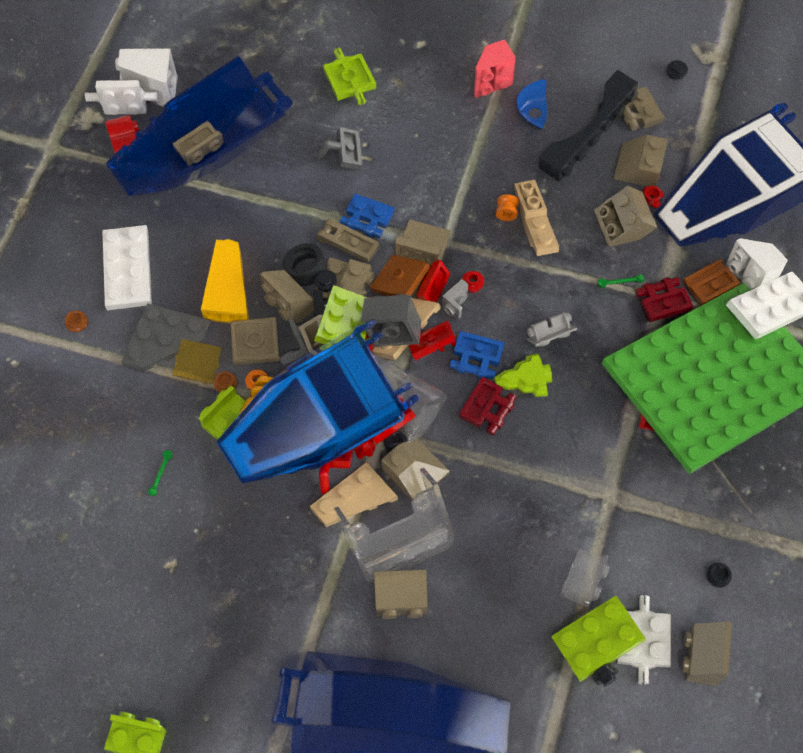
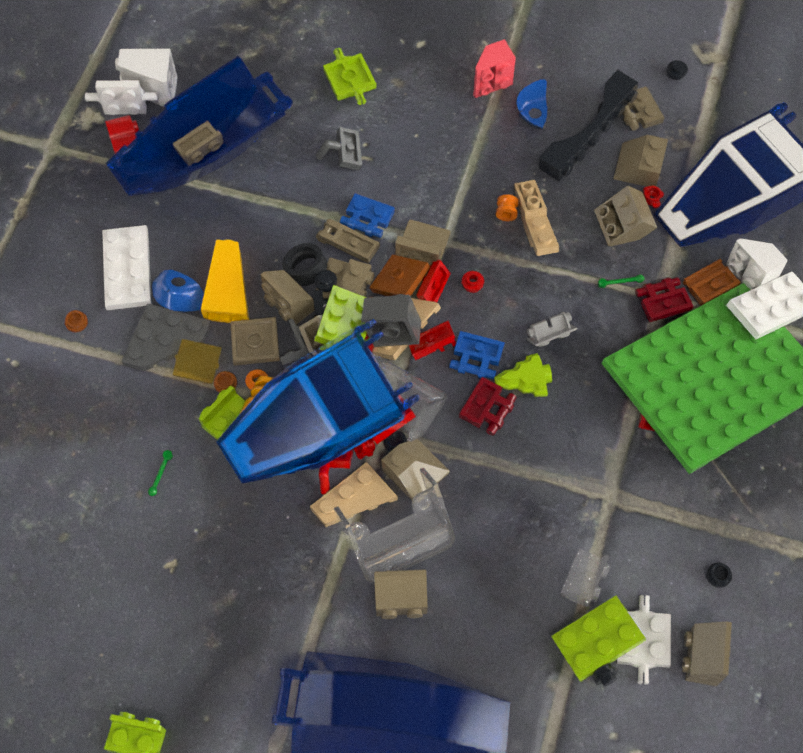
light grey bracket [442,279,468,320] -> none
none -> blue piece [152,270,204,312]

